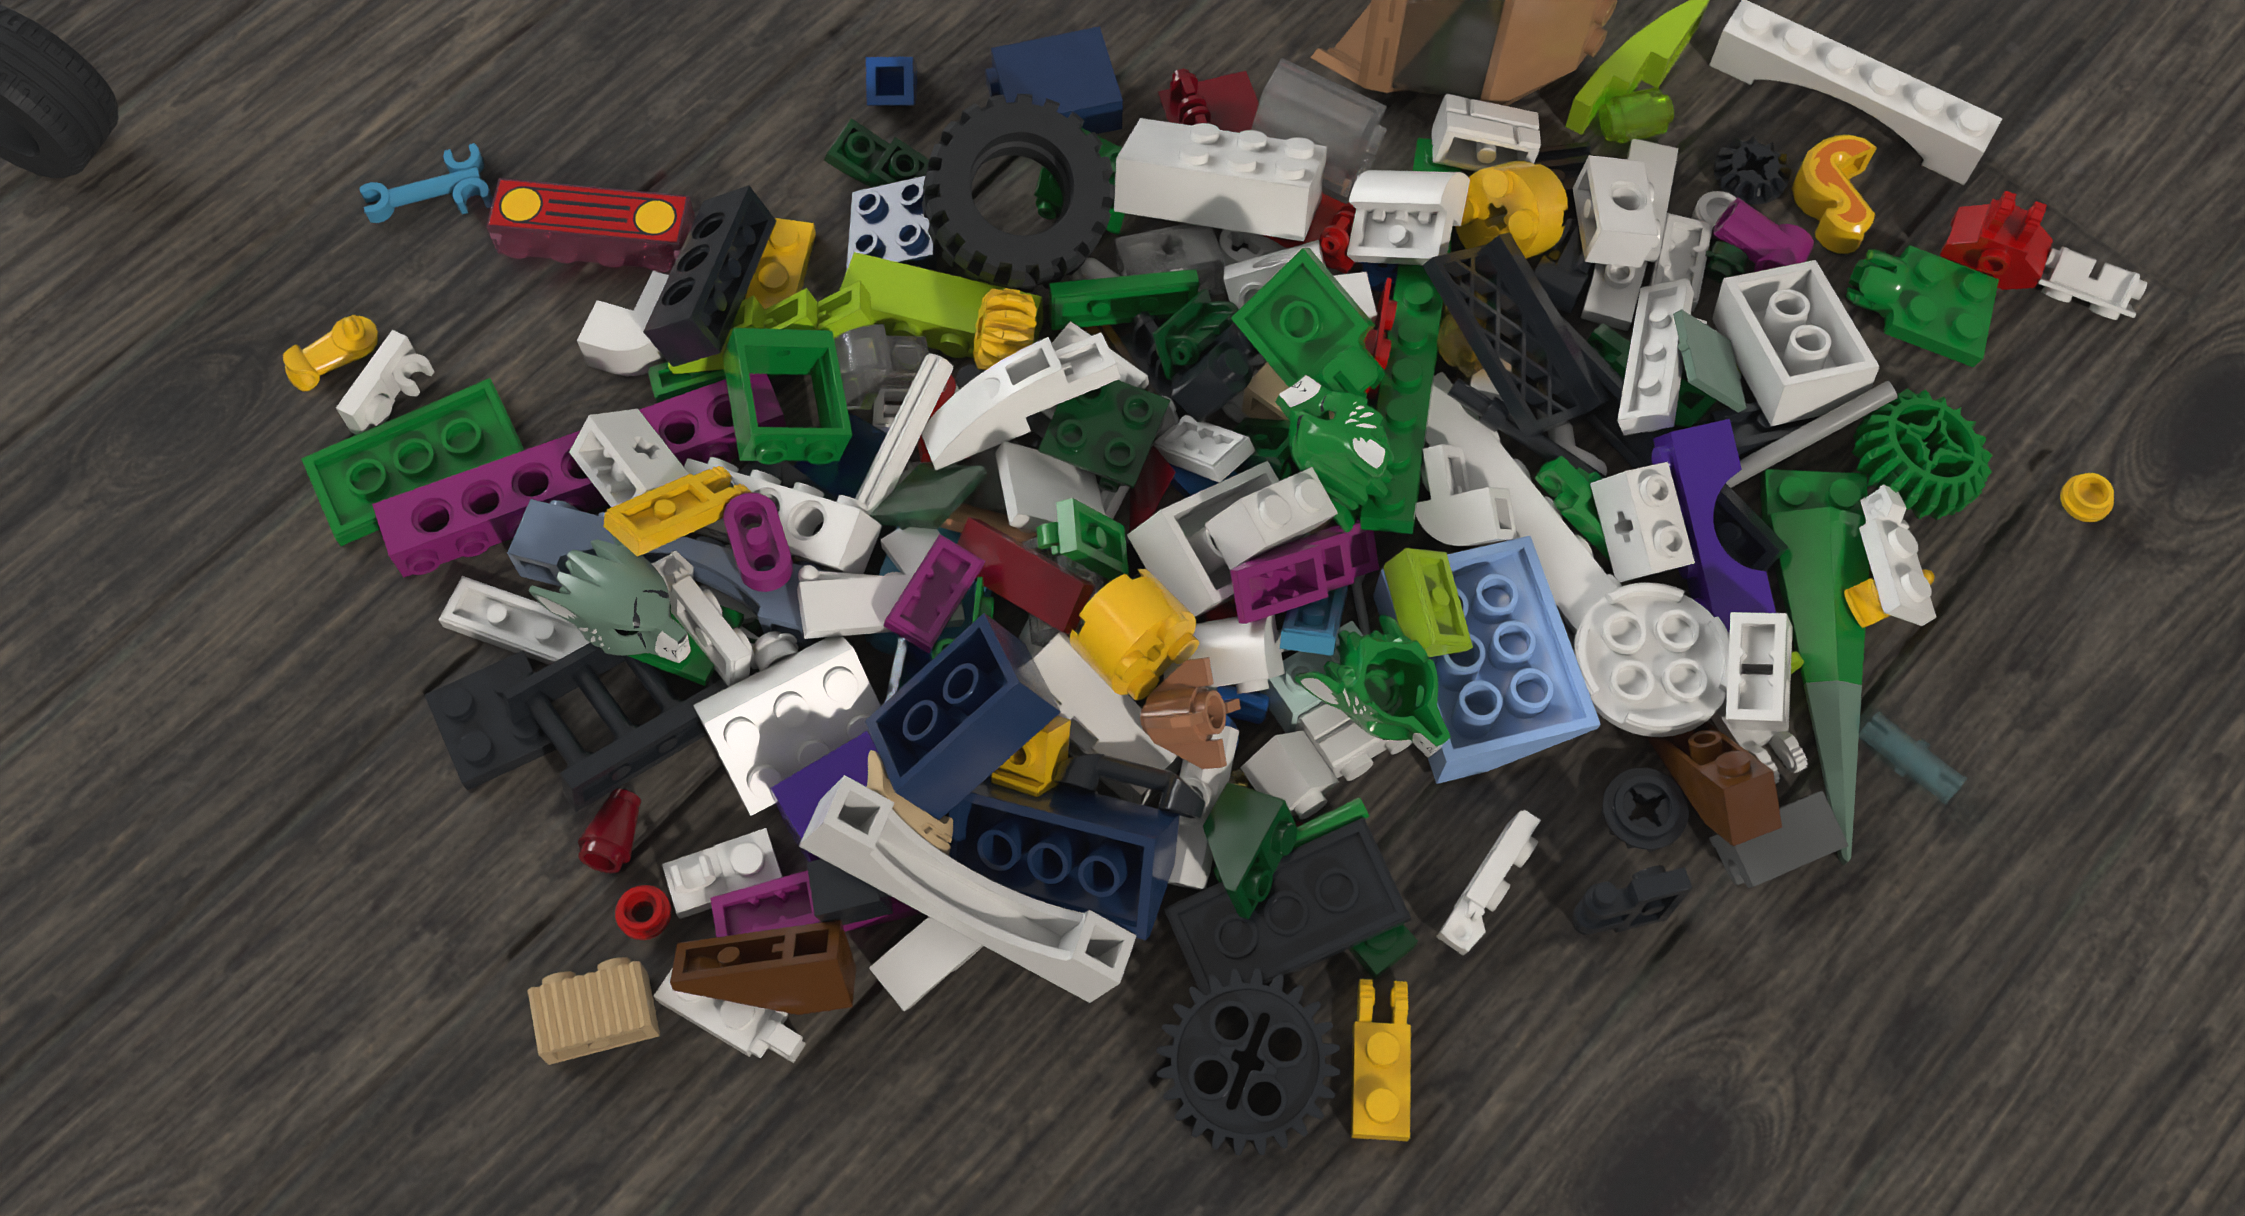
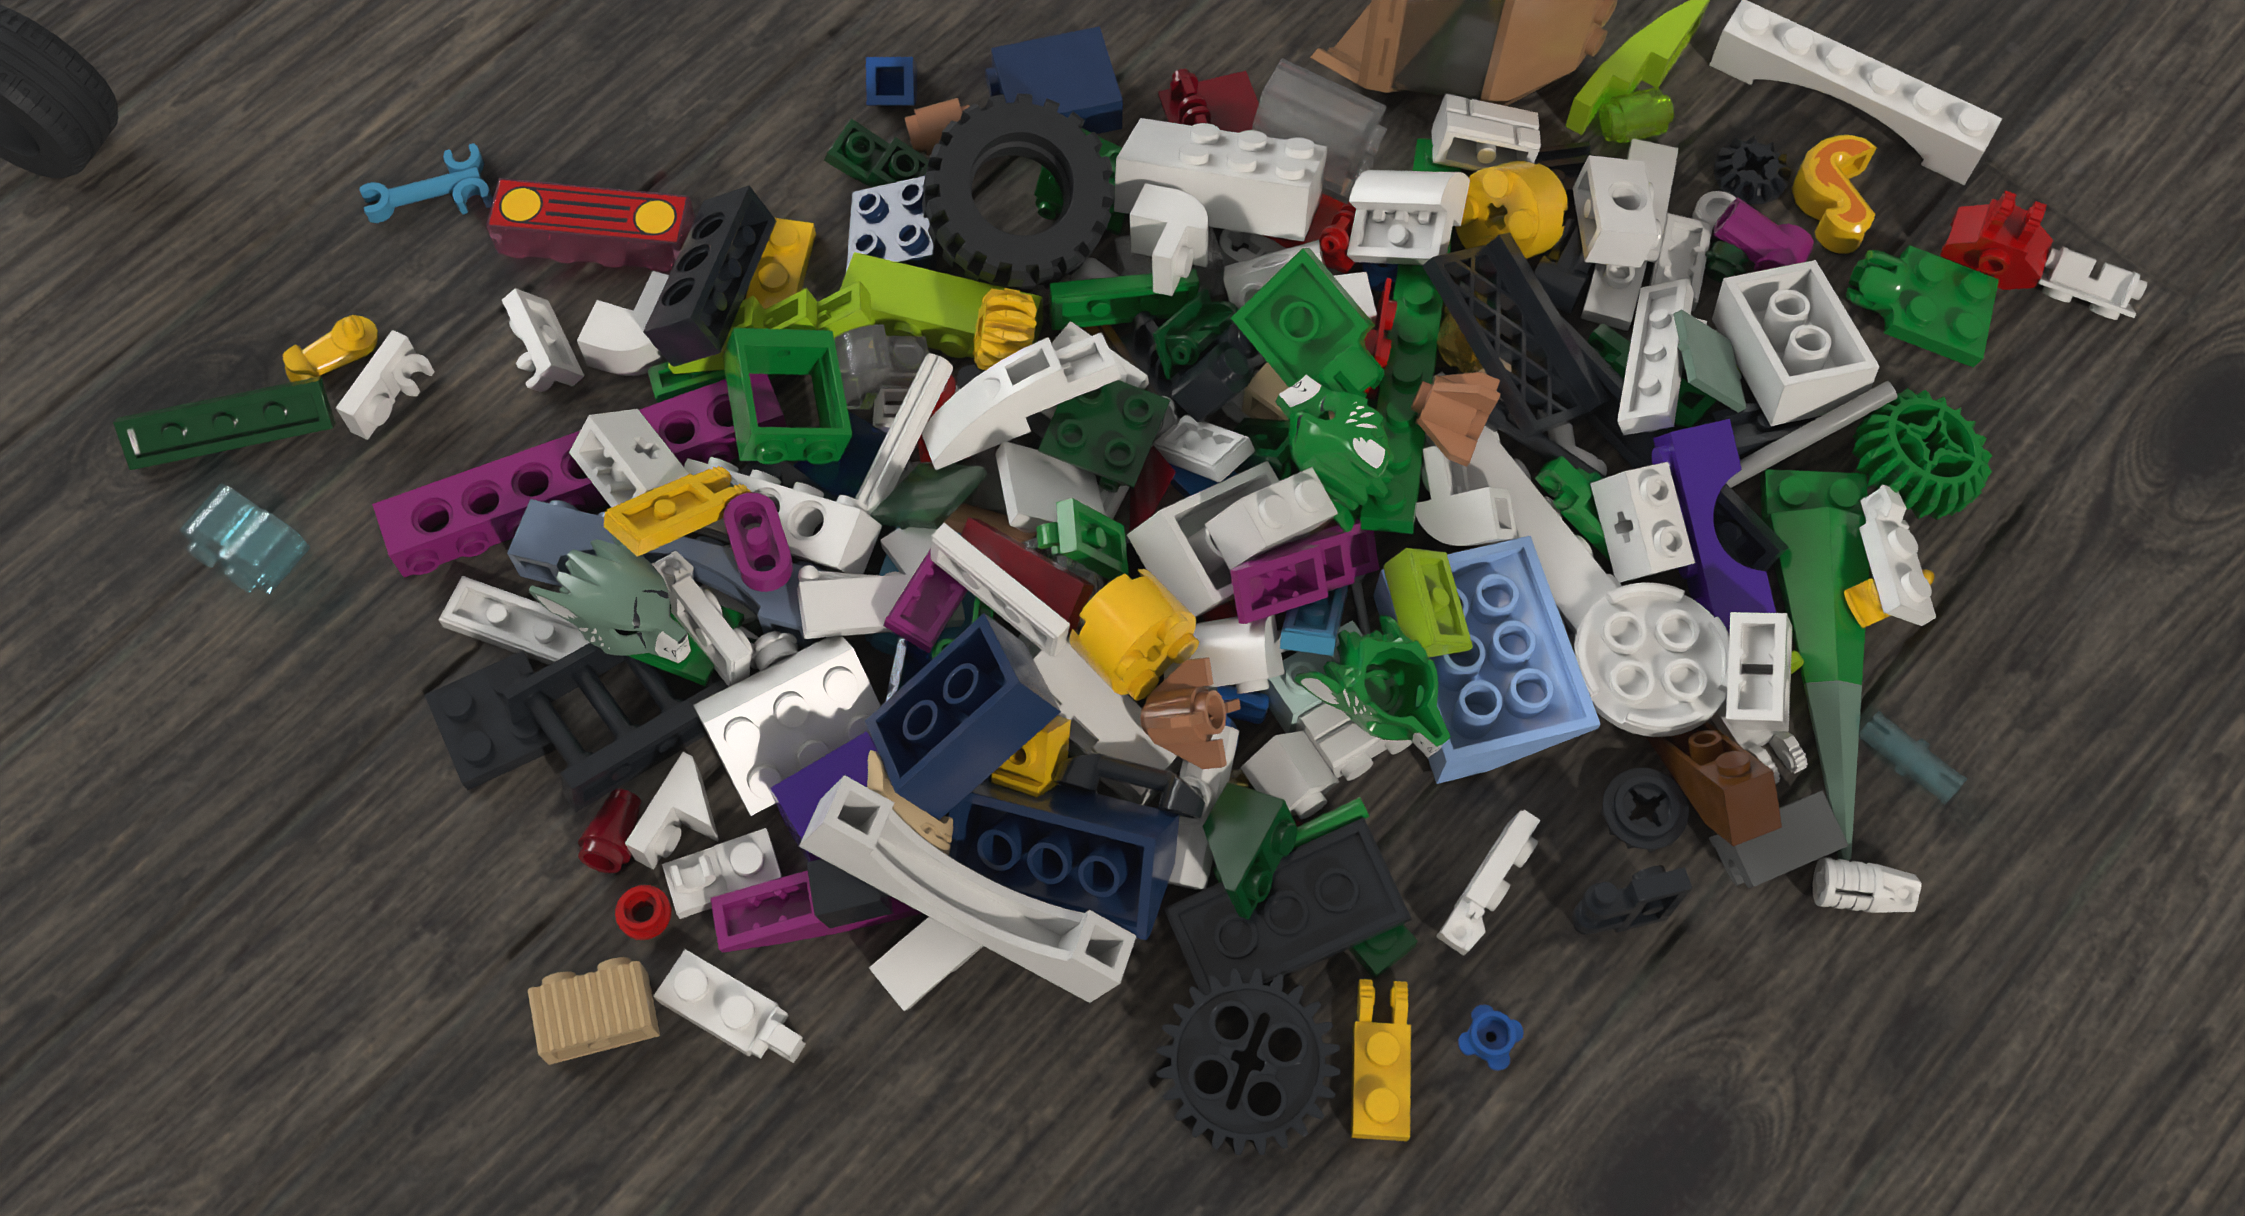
green tile [301,378,524,546] -> none
reddish brown slope [670,920,856,1015] -> none
yellow plate [2060,473,2114,522] -> none
none -> dark green plate [113,376,336,470]
none -> clear light blue brick [179,483,310,595]
none -> white plate [502,288,584,392]
none -> white slope [625,752,719,870]
none -> nougat brick [904,98,970,156]
none -> white tile [930,523,1070,657]
none -> white brick [1130,183,1208,296]
none -> nougat brick [1410,372,1501,467]
none -> blue plate [1458,1004,1524,1071]
none -> white hinge [1813,857,1921,913]

